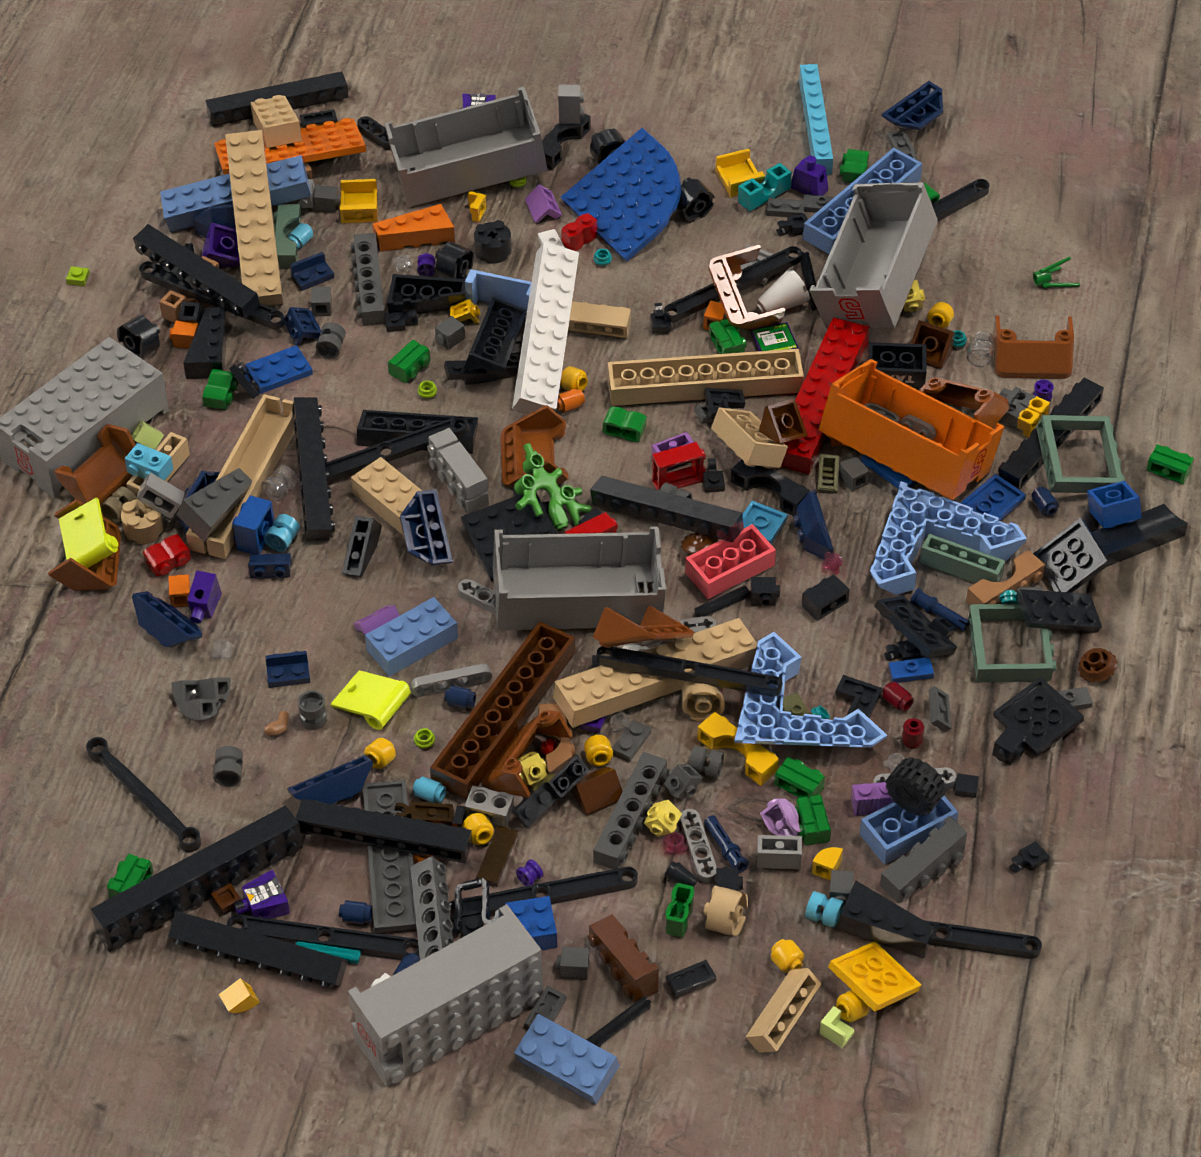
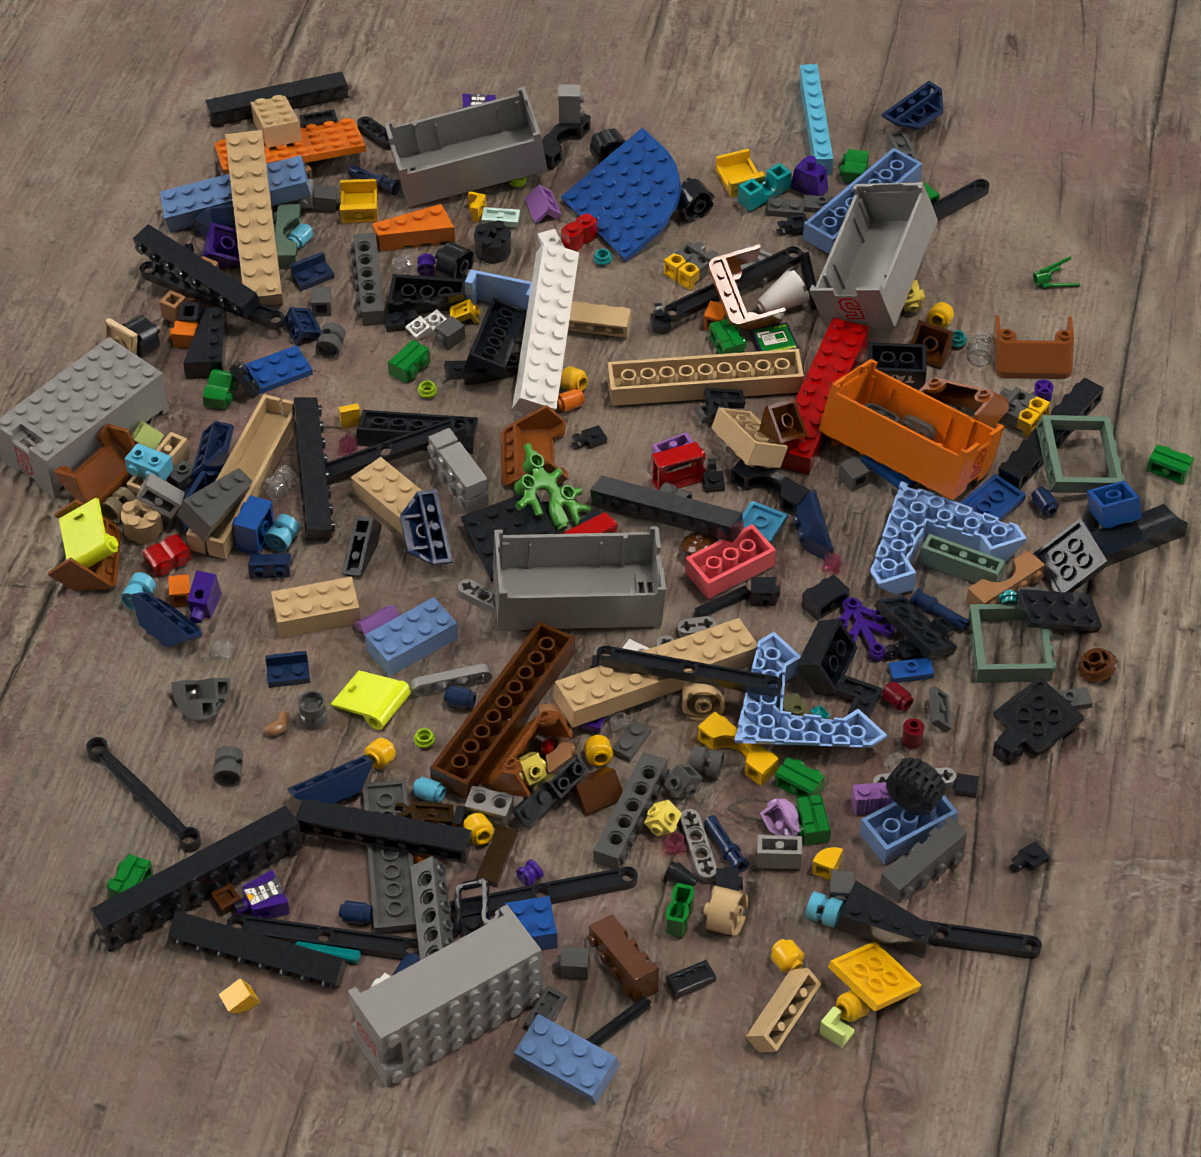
lime plate [66,266,90,286] -> none
dark orange windscreen [593,606,694,648] -> none
green brick [602,407,647,442] -> none
olive slope [817,454,839,492] -> none
none -> tan tile [104,318,138,355]
none -> medium azure wheel [120,572,157,611]
none -> dark grey brick [167,460,196,492]
none -> dark blue wedge [191,420,234,477]
none -> tan brick [271,577,360,638]
none -> yellow brick [338,403,361,429]
none -> clear pink plate [339,433,357,454]
none -> dark blue pin [348,165,401,195]
none -> white slope [405,309,446,339]
none -> light aqua plate [481,207,520,228]
none -> black plate [571,425,607,450]
none -> hips [663,242,719,290]
none -> black brick [796,619,858,695]
none -> dark purple plant [837,597,894,662]

